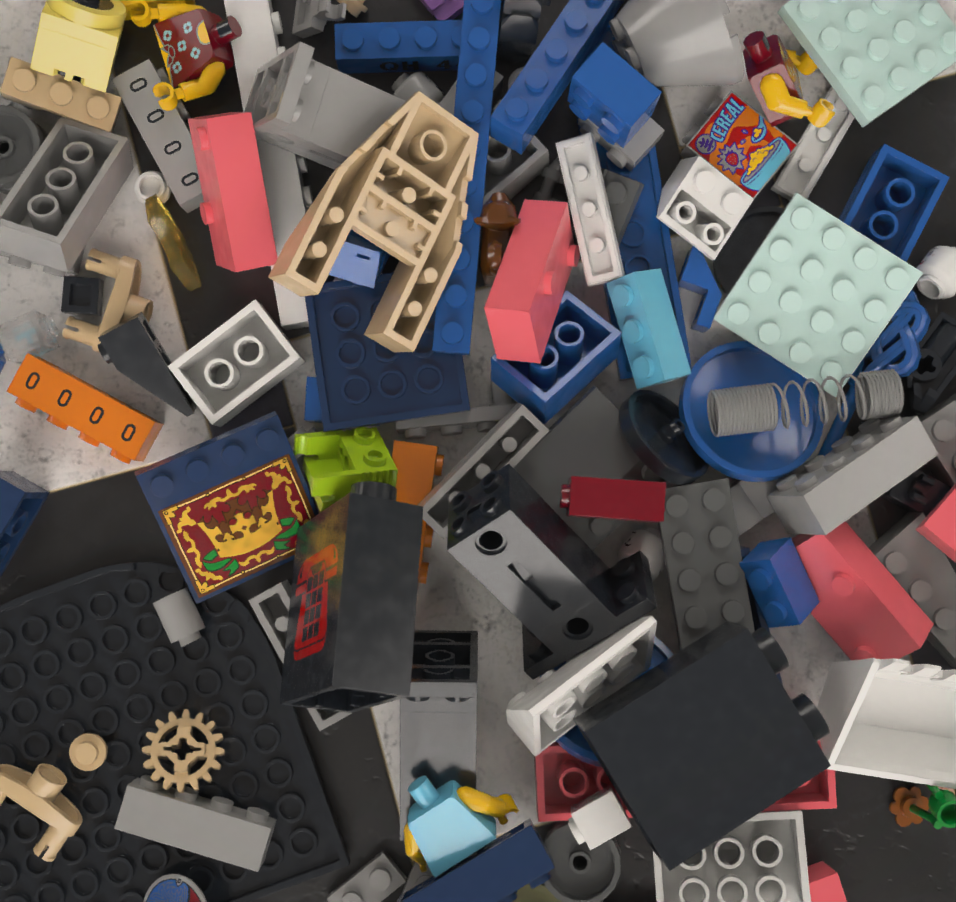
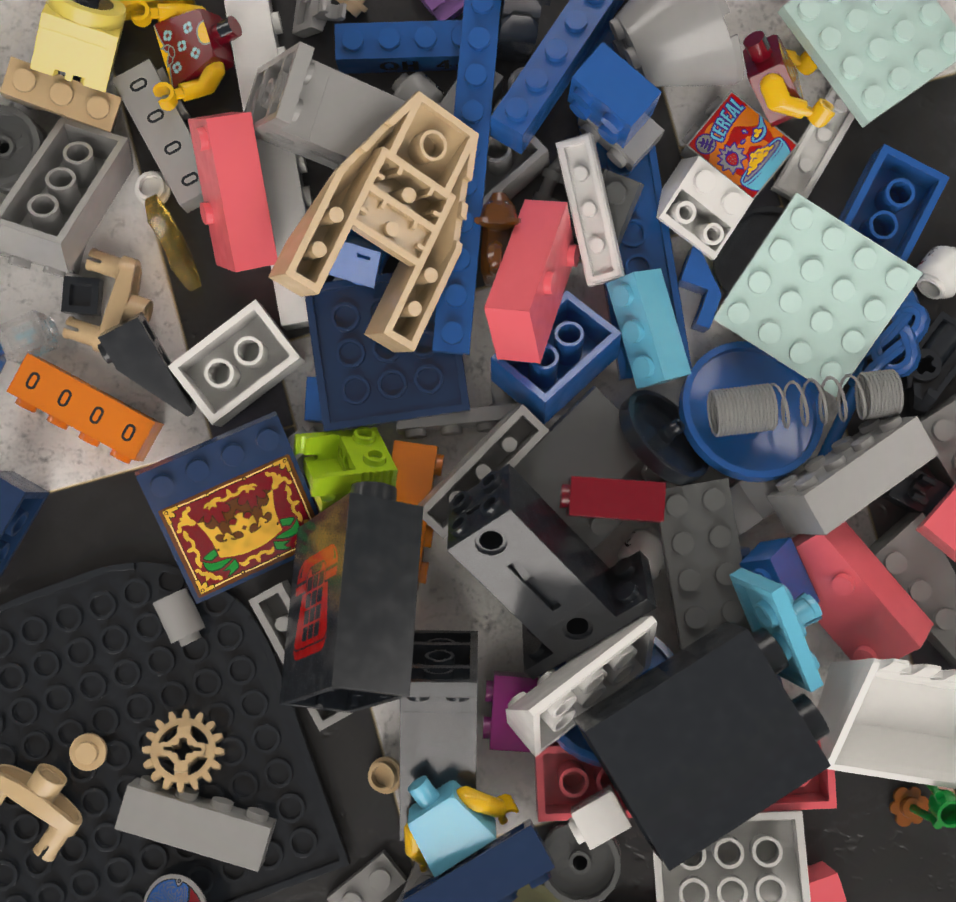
none -> tan plate [368,756,400,794]
none -> magenta brick [482,671,539,753]
none -> medium azure plate [729,568,824,693]

